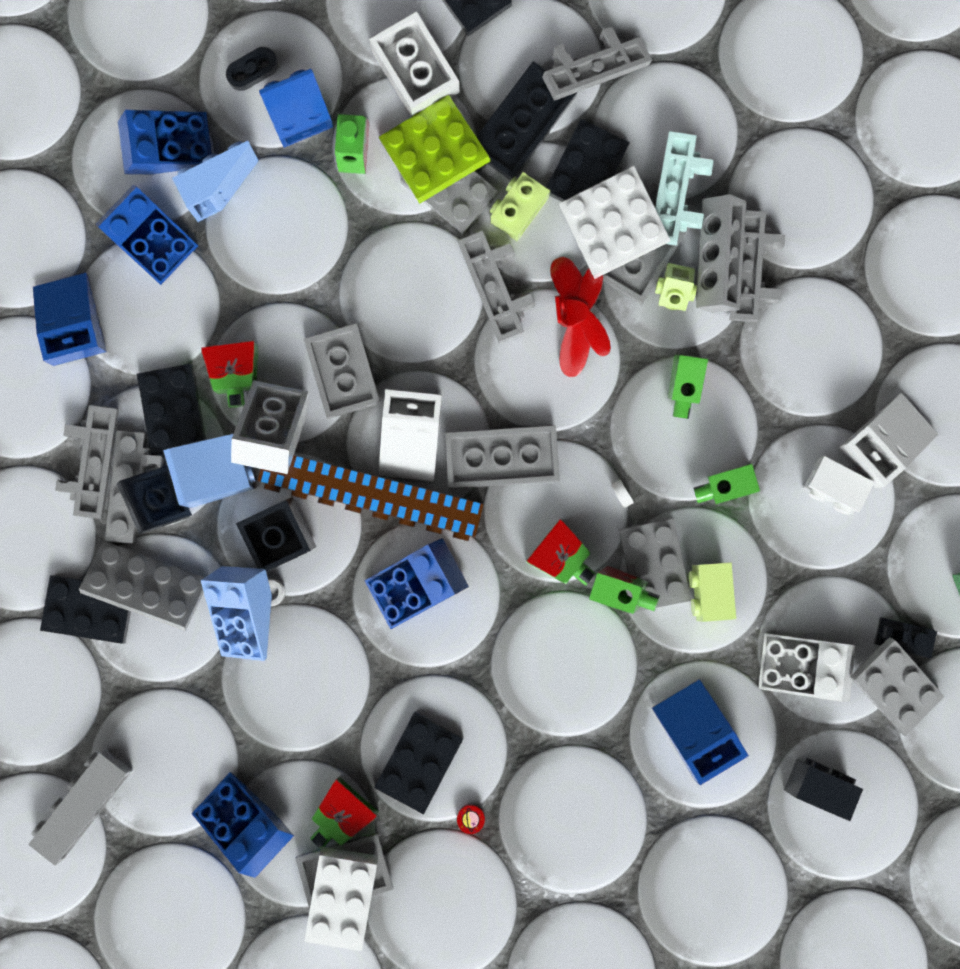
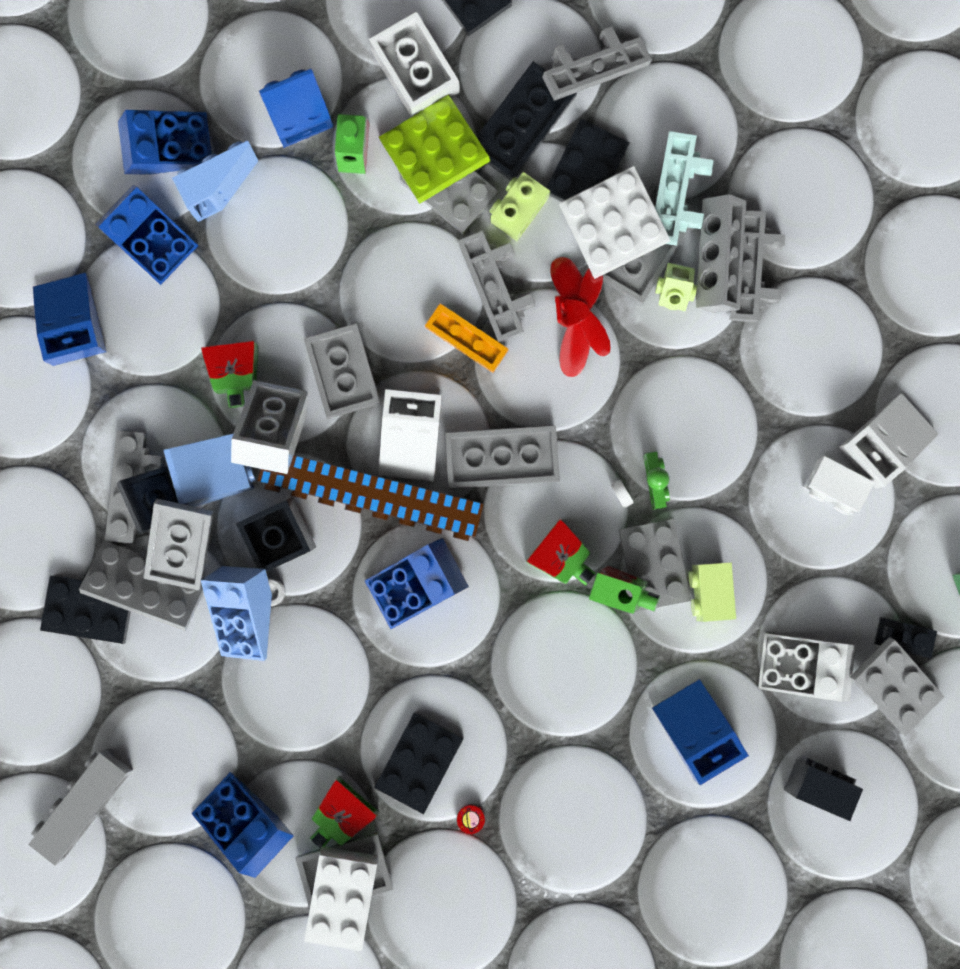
light grey hinge [55,405,119,519] -> none
black plate [137,363,206,455] -> none
black plate [226,47,278,91] -> none
bright green torso [668,355,708,419] -> none
bright green torso [693,464,760,504] -> none
none -> plate [144,499,214,591]
none -> light orange plate [425,303,509,373]
none -> bright green plate [643,452,670,510]

